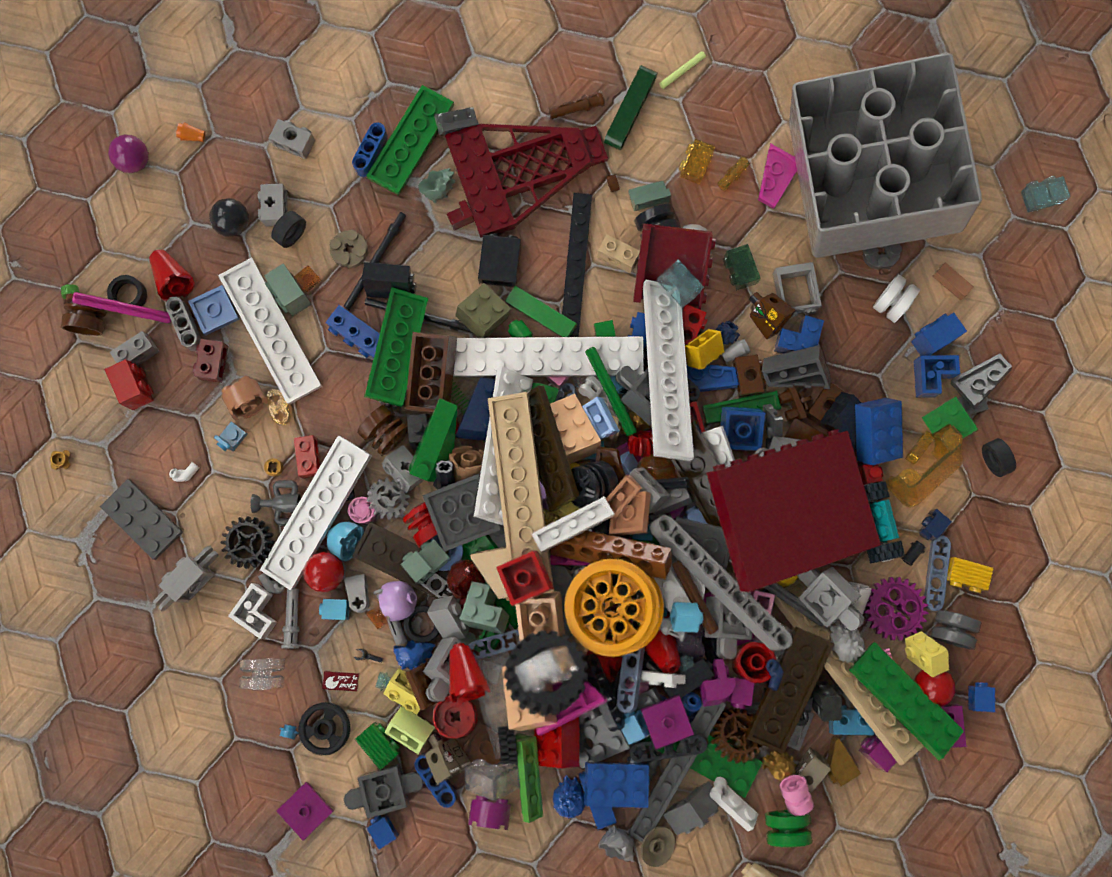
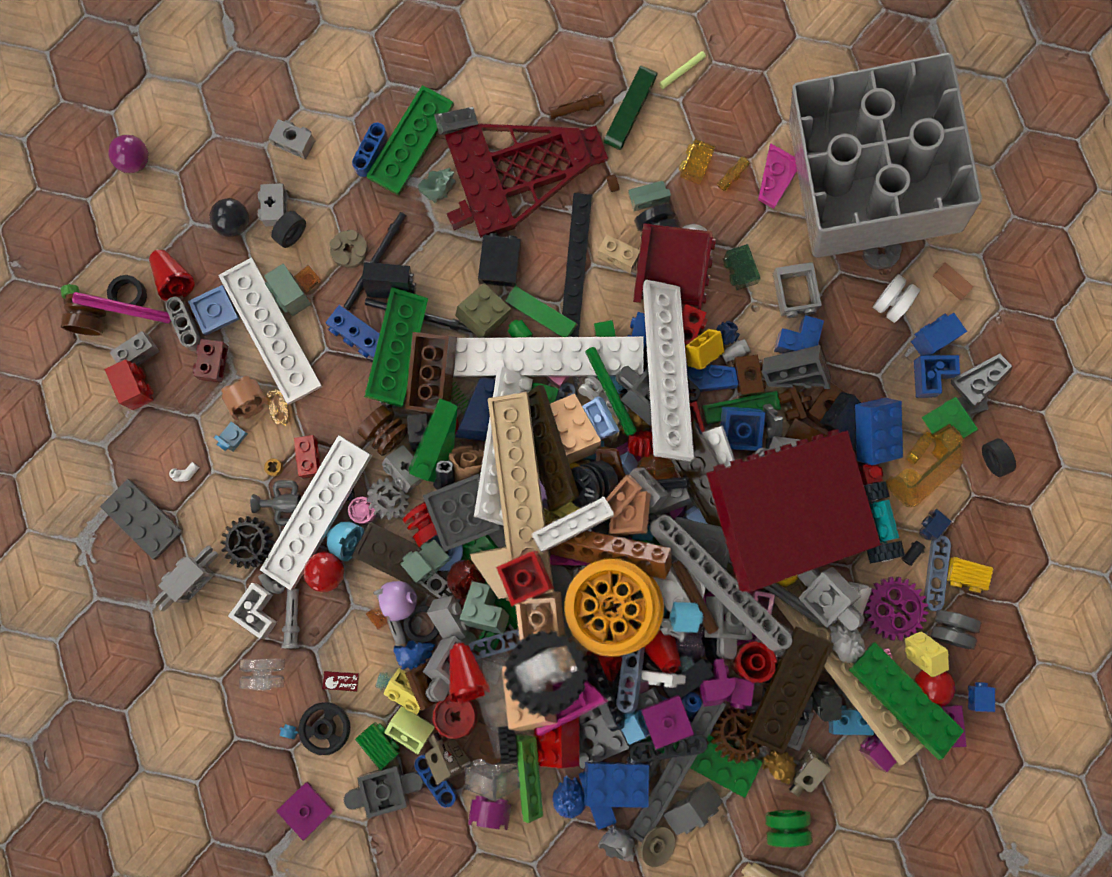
pearl gold plate [50,450,71,470] -> none
orange cone [176,122,206,142] -> none
medium azure brick [319,599,350,620] -> none
light grey piece [345,574,370,613] -> none
black hand [354,648,383,663] -> none
blue brick [367,814,399,849] -> none
clear light blue piece [656,260,704,308] -> none
white plate [710,777,758,831] -> none
reddish brown torso [749,292,796,340] -> none
dark blue arm [766,659,784,691] -> none
bright pink wheel [780,775,814,816] -> none
pearl gold slope [827,737,861,787] -> none
clear light blue piece [1021,176,1071,212] -> none

